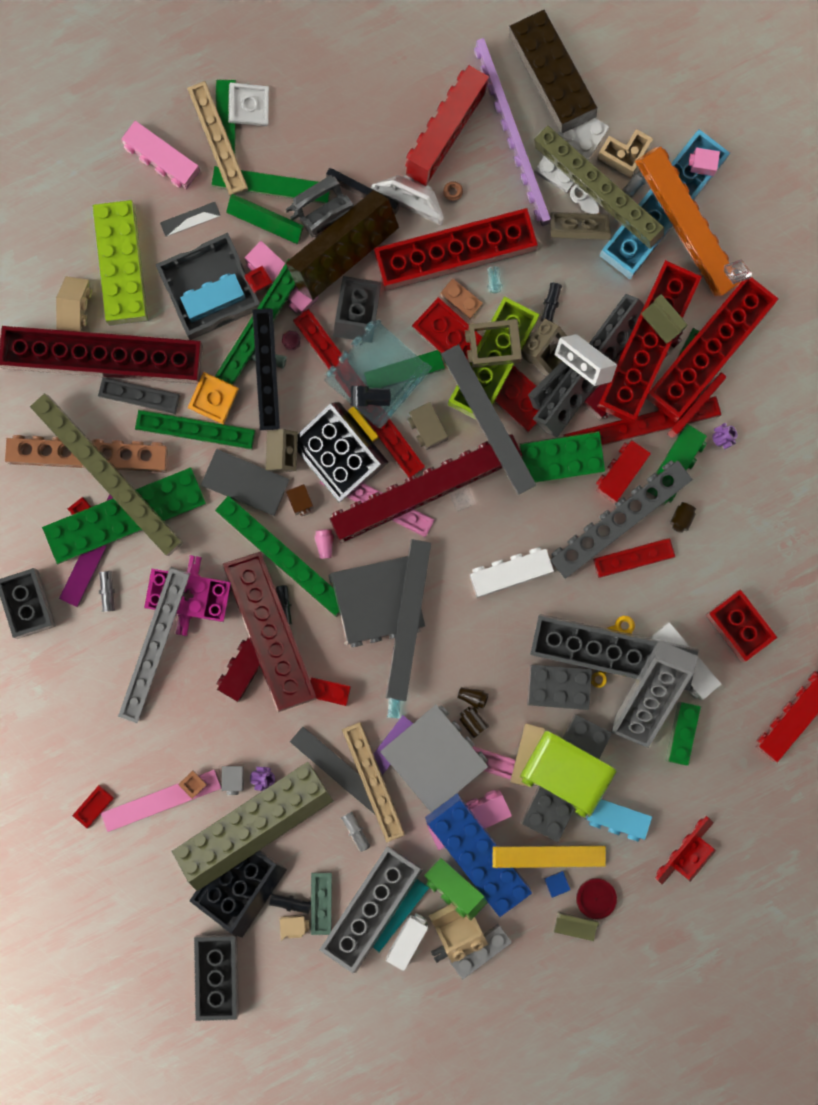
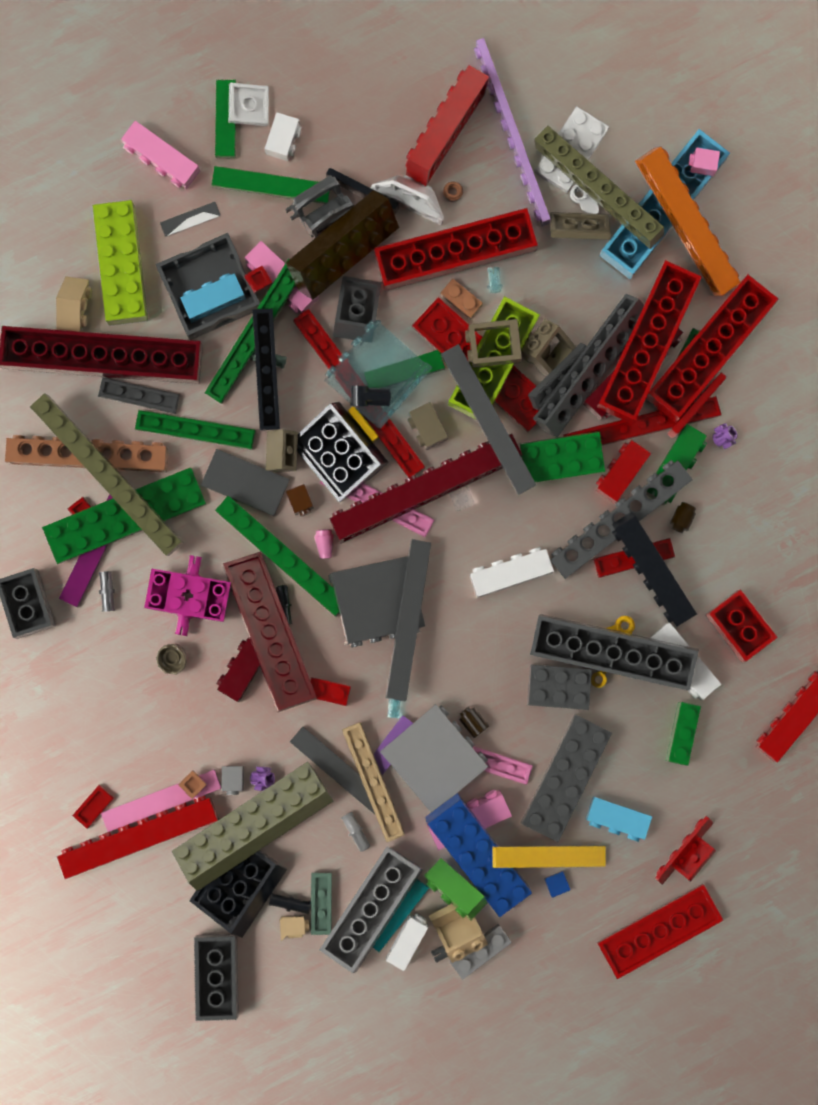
light grey plate [118,567,190,723] -> none
tan tile [187,81,248,197] -> none
light orange tile [188,372,240,424] -> none
green tile [226,194,304,244] -> none
clear pink tile [282,330,301,351] -> none
dark brown cone [457,687,489,709] -> none
dark brown brick [509,10,598,134] -> none
tan tile [510,724,545,788] -> none
lime windscreen [519,731,617,818] -> none
black pin [540,282,562,322] -> none
white brick [554,334,617,386] -> none
olive panel [554,912,599,941] -> none
dark red piece [576,878,617,919] -> none
tan brick [597,129,653,178] -> none
light grey brick [611,640,697,748] -> none
light grey axle [622,170,646,198] -> none
olive panel [641,294,688,343] -> none
clear plate [724,259,752,284] -> none
none -> red brick [57,795,219,879]
none -> dark tan hair [156,644,187,675]
none -> white brick [265,112,302,161]
none -> red plate [597,884,724,979]
none -> black brick [612,512,697,627]

